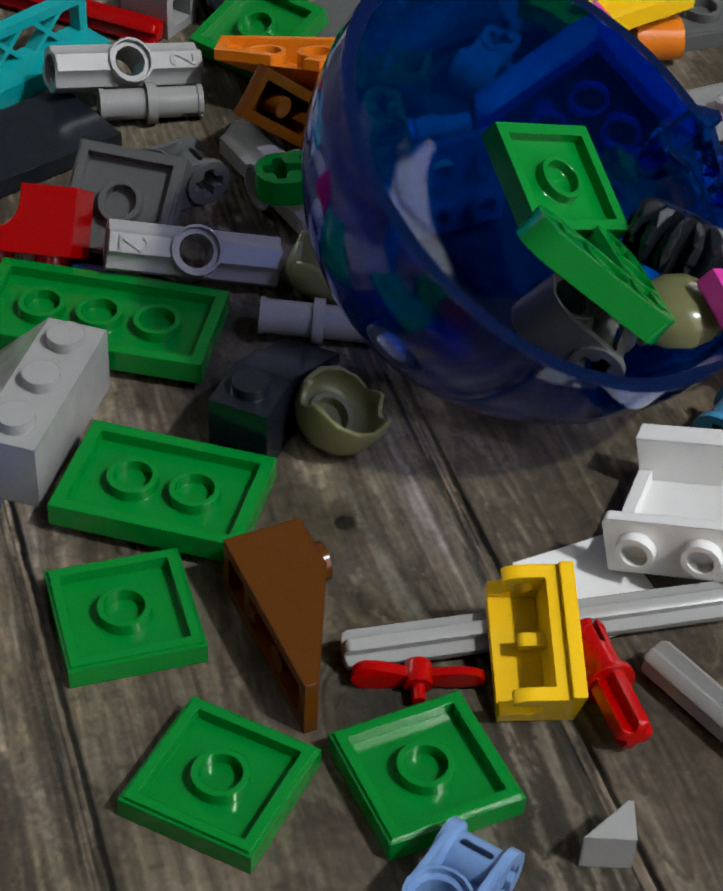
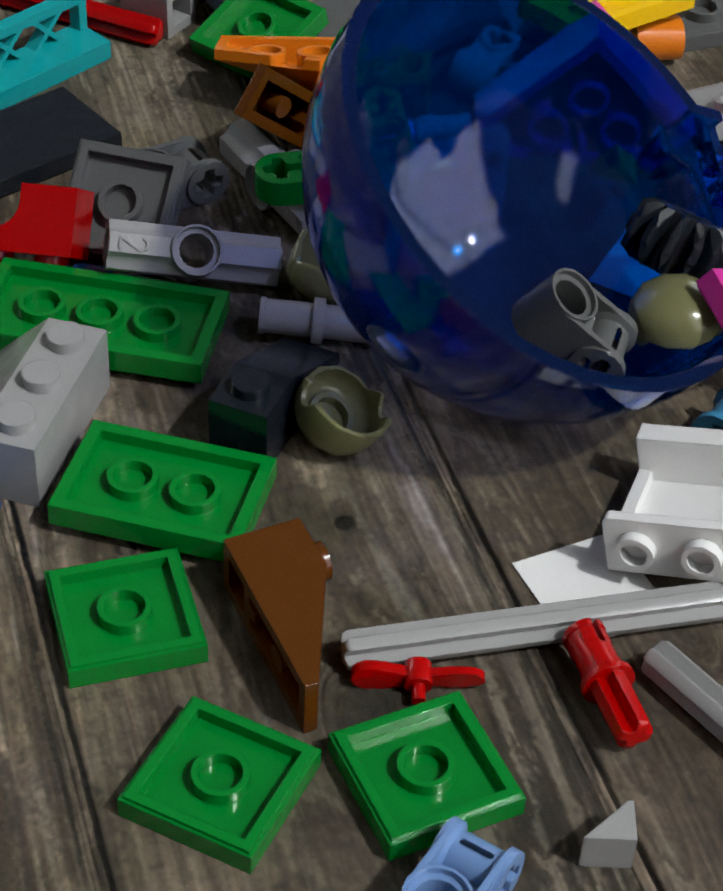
light grey piece [42,37,203,94] -> none
light grey pin [97,82,205,124] -> none
green plate [481,121,629,239] -> none
yellow hinge [484,561,589,722] -> none
green beam [515,205,676,345] -> none

